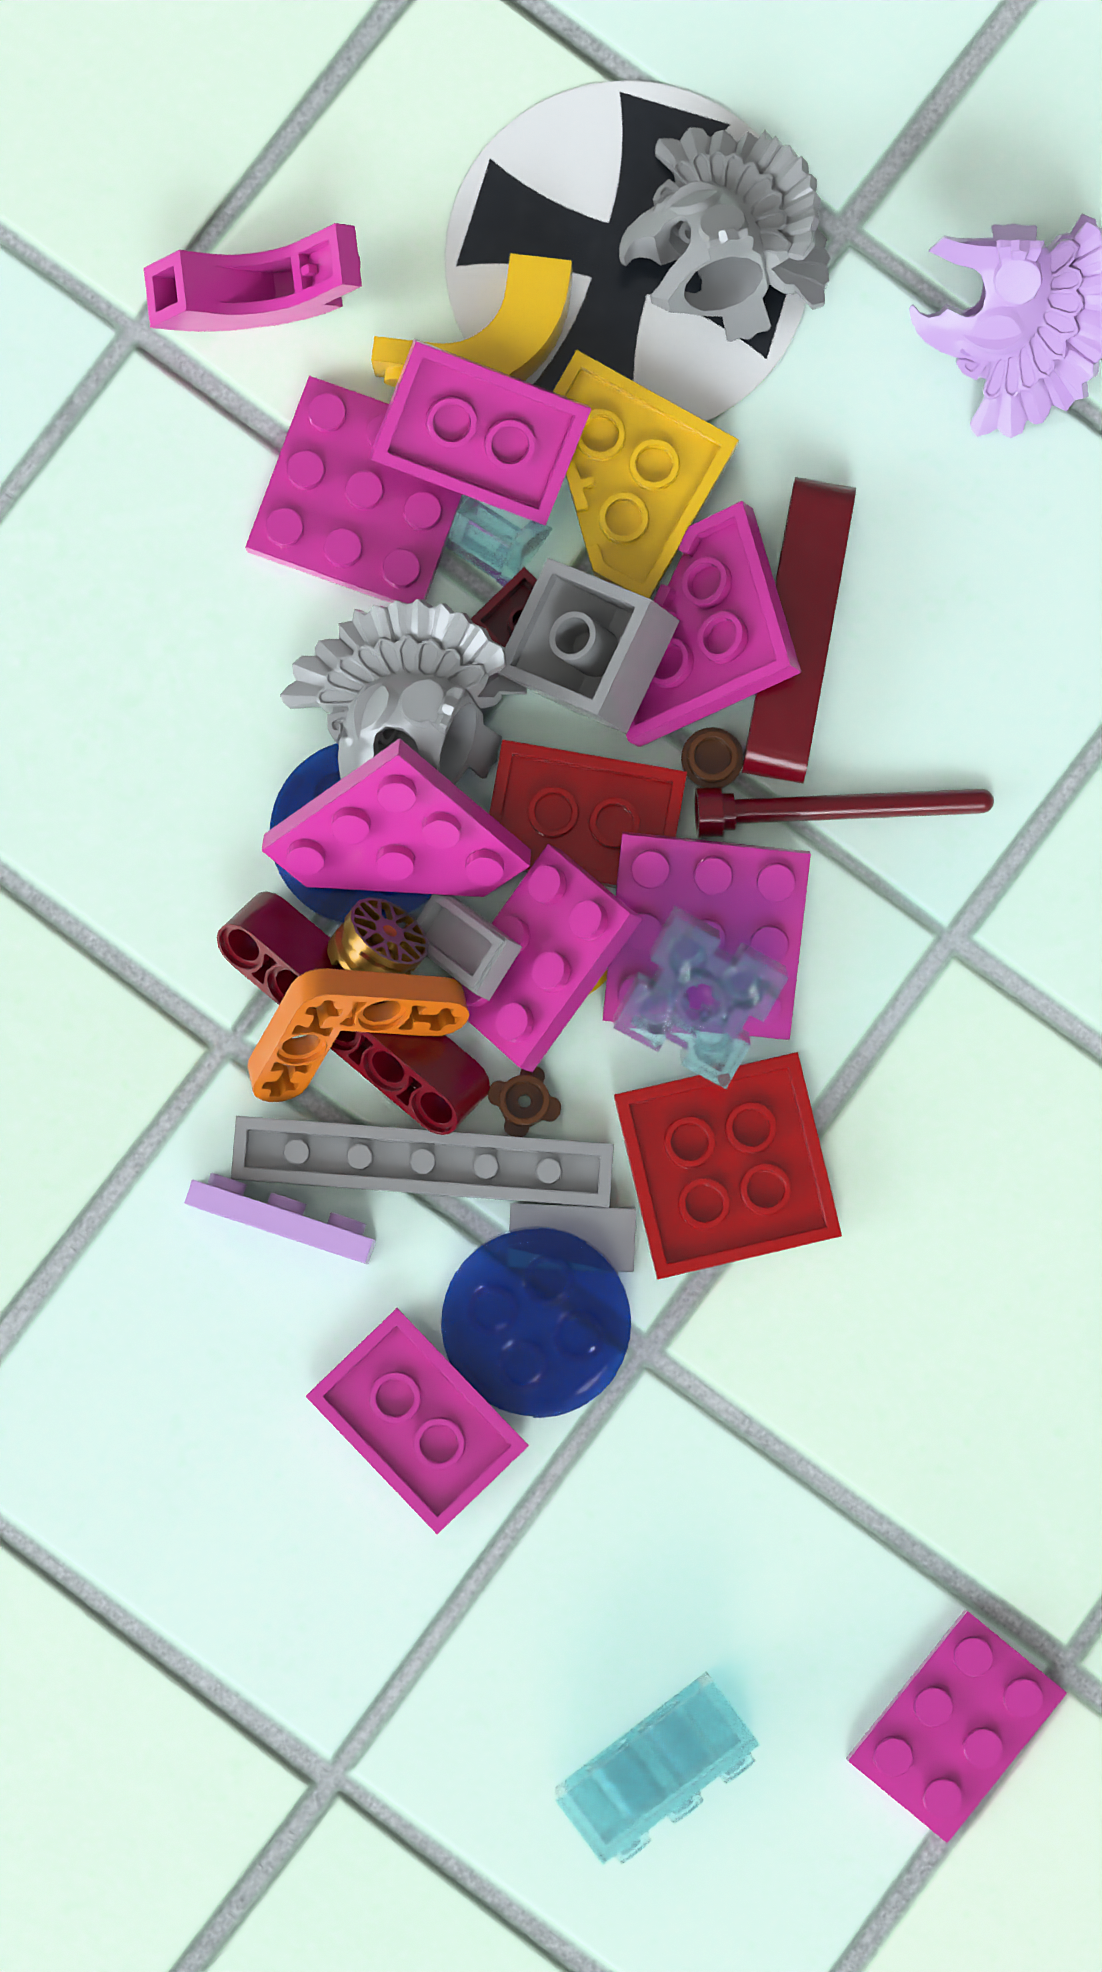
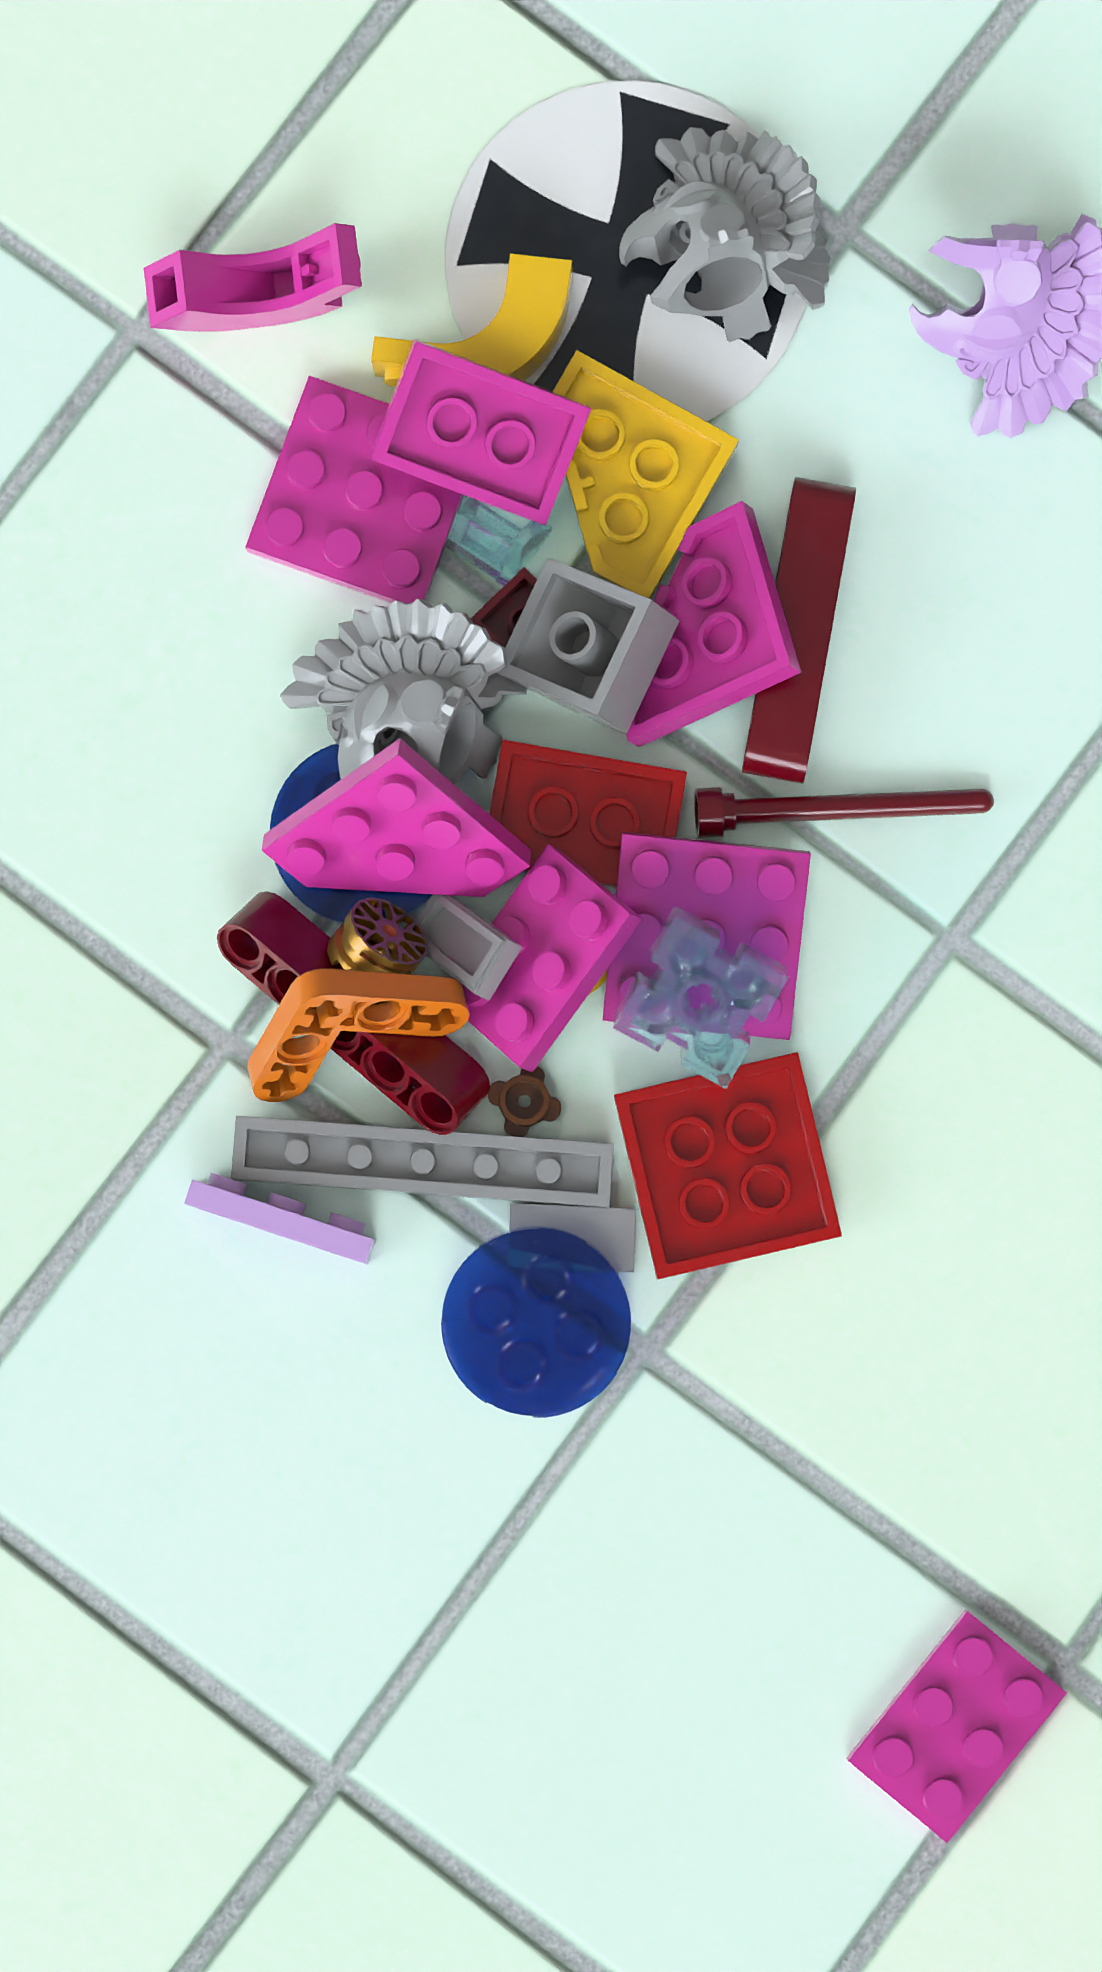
dark pink plate [305,1308,529,1535] -> none
clear light blue brick [555,1671,760,1865] -> none
reddish brown plate [681,727,744,789] -> none

